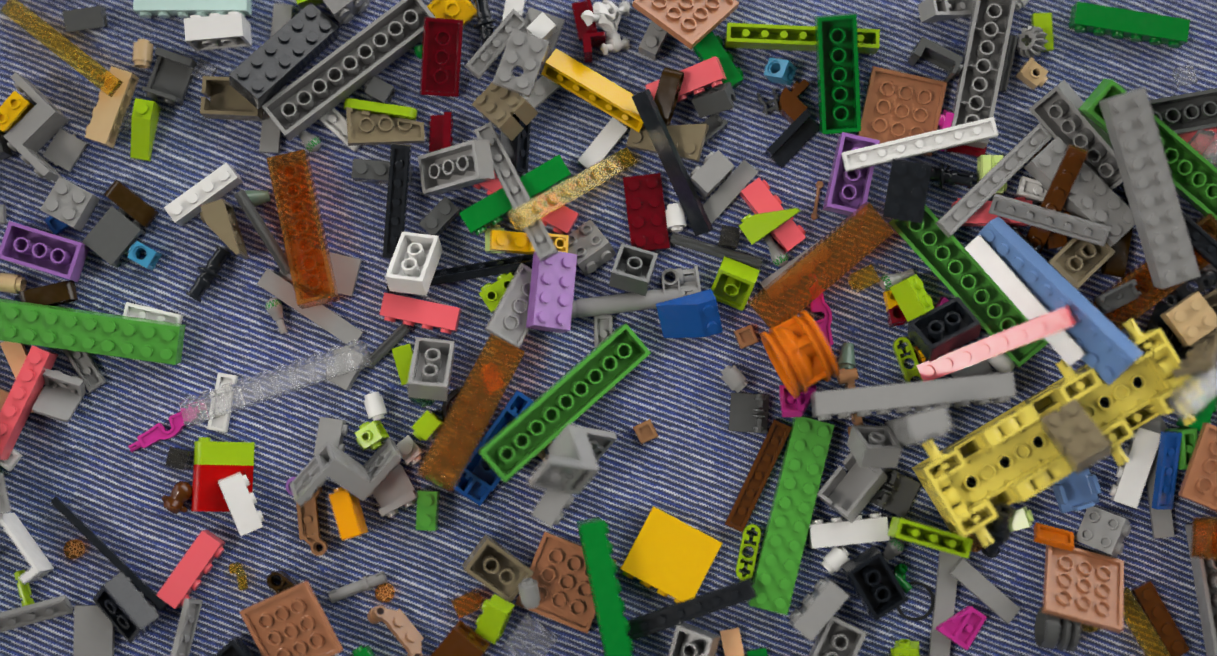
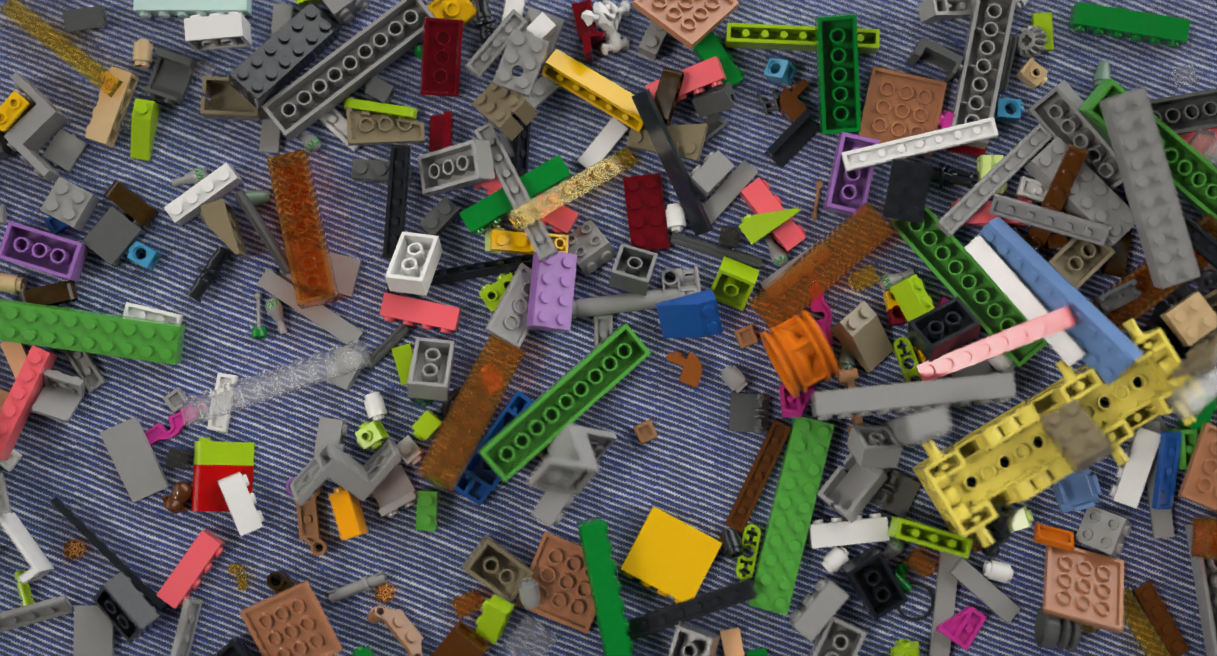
none -> light grey tile [100,416,170,502]
none -> light grey tile [162,387,191,414]
none -> light grey piece [171,167,208,187]
none -> hinge [251,293,267,339]
none -> dark orange brick [665,351,702,388]
none -> black brick [720,528,744,559]
none -> dark tan slope [830,301,894,373]
none -> clear orange brick [903,547,937,578]
none -> white brick [982,560,1013,583]
none -> dark azure brick [994,98,1024,122]
none -> sand green cone [1092,61,1111,89]

